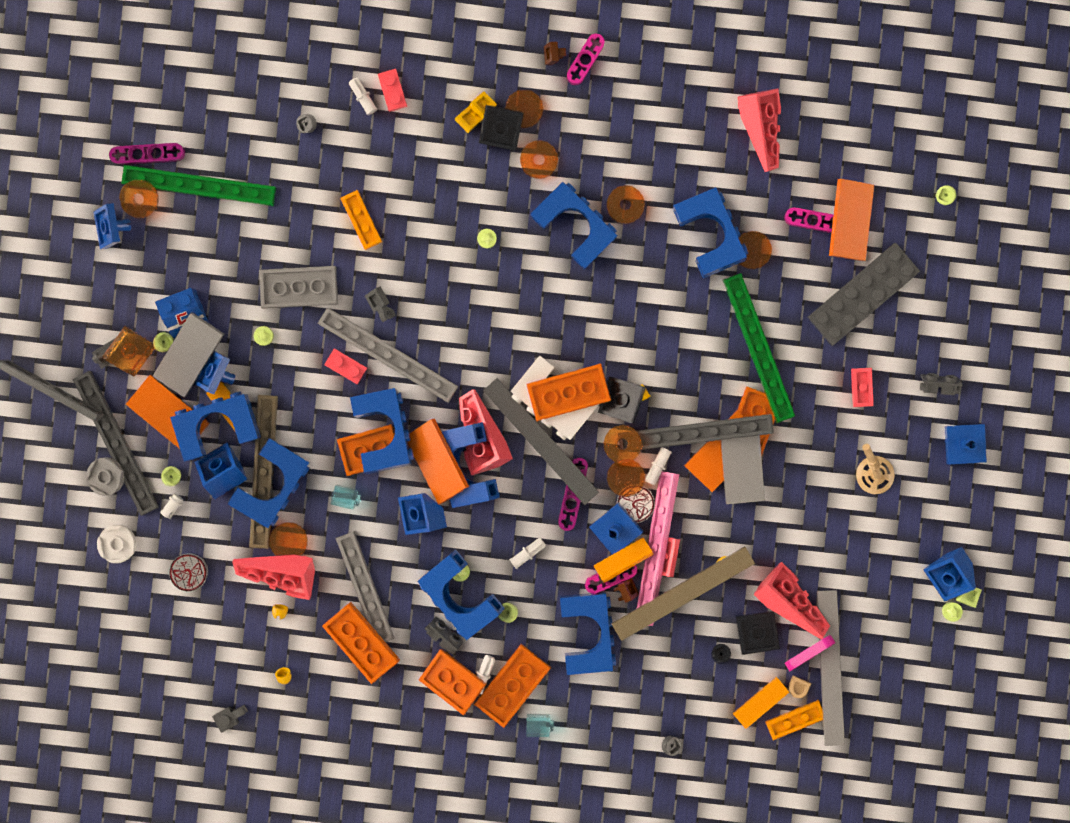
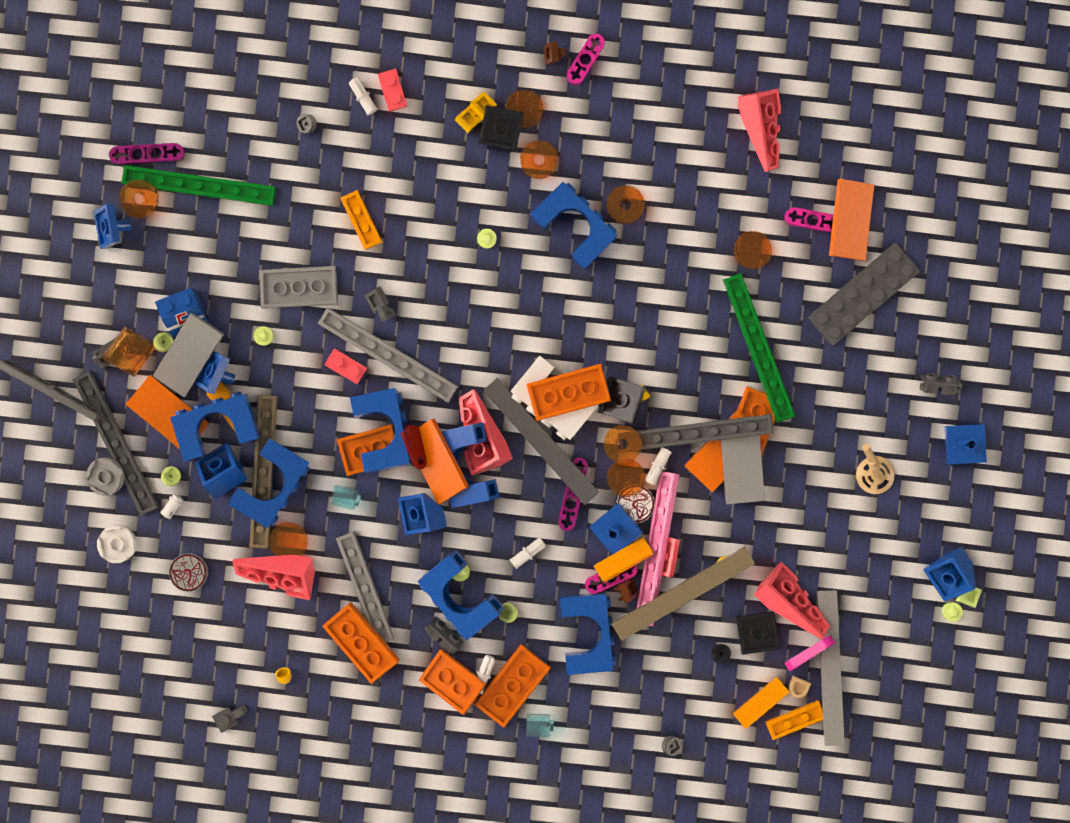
yellow hinge [272,604,288,620] -> none
blue arch [673,188,748,278] -> none
coral plate [851,368,873,407] -> none
yellowish green tile [936,185,957,205] -> none
none -> dark red piece [400,425,427,470]

